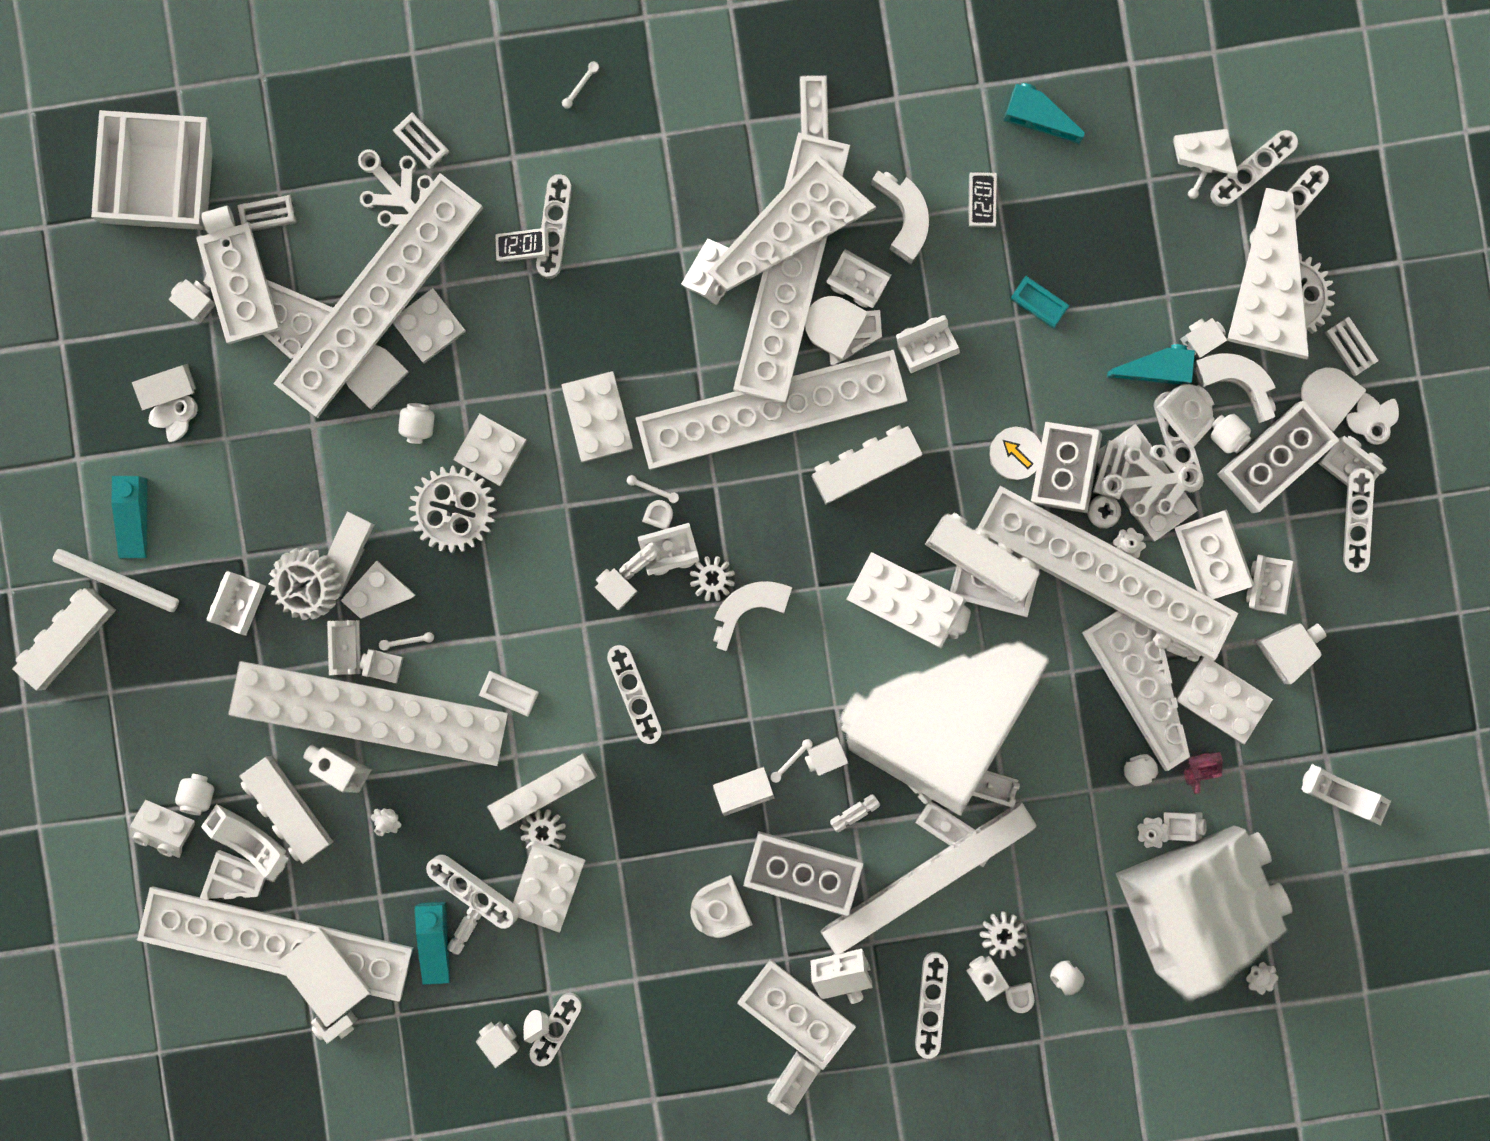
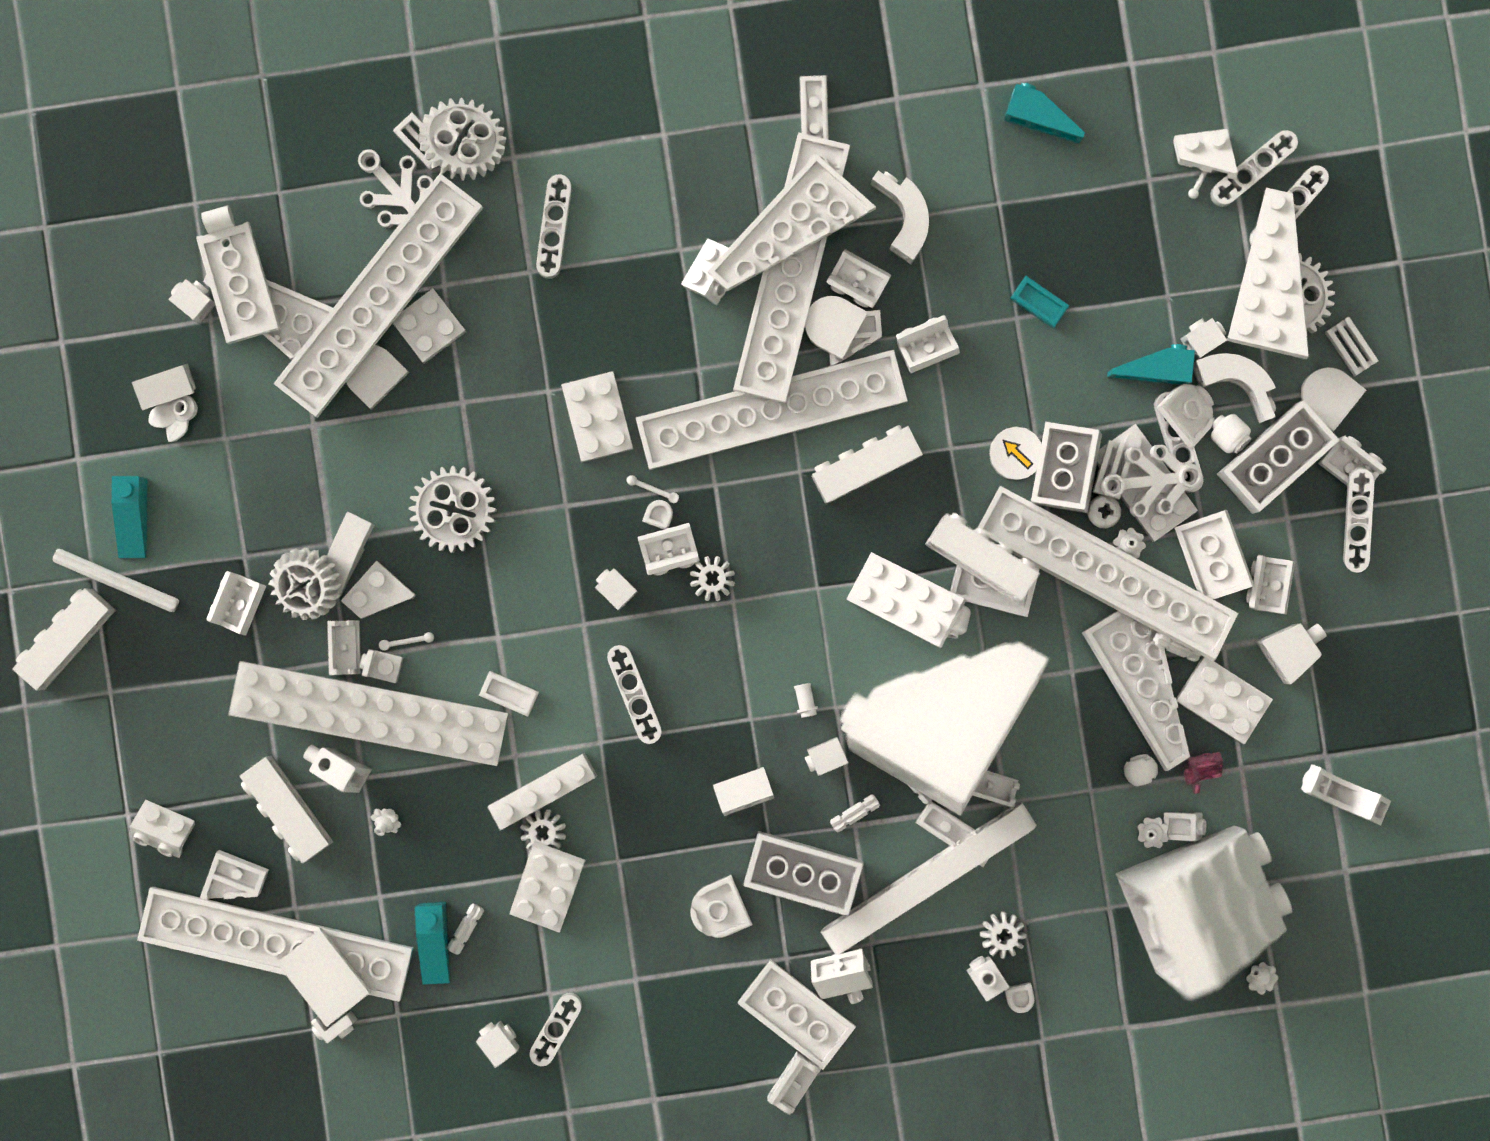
white slope [91,110,213,230] -> none
white head [175,774,214,816] -> none
white arch [201,804,288,882] -> none
white tile [238,195,297,231] -> none
white head [398,403,434,444] -> none
white beam [426,855,519,929] -> none
white plate [453,414,527,487] -> none
tile [496,228,549,262] -> none
white tile [524,1010,549,1043] -> none
white hinge [562,62,599,109] -> none
white axle [619,543,660,579] -> none
white arch [713,582,792,651] -> none
white hinge [771,739,813,783] -> none
white beam [915,952,948,1059] -> none
tile [968,173,997,228] -> none
white piece [1050,960,1085,995] -> none
white plate [1346,393,1399,445] -> none
none -> white gear [418,98,506,181]
none -> white pin [794,683,818,718]

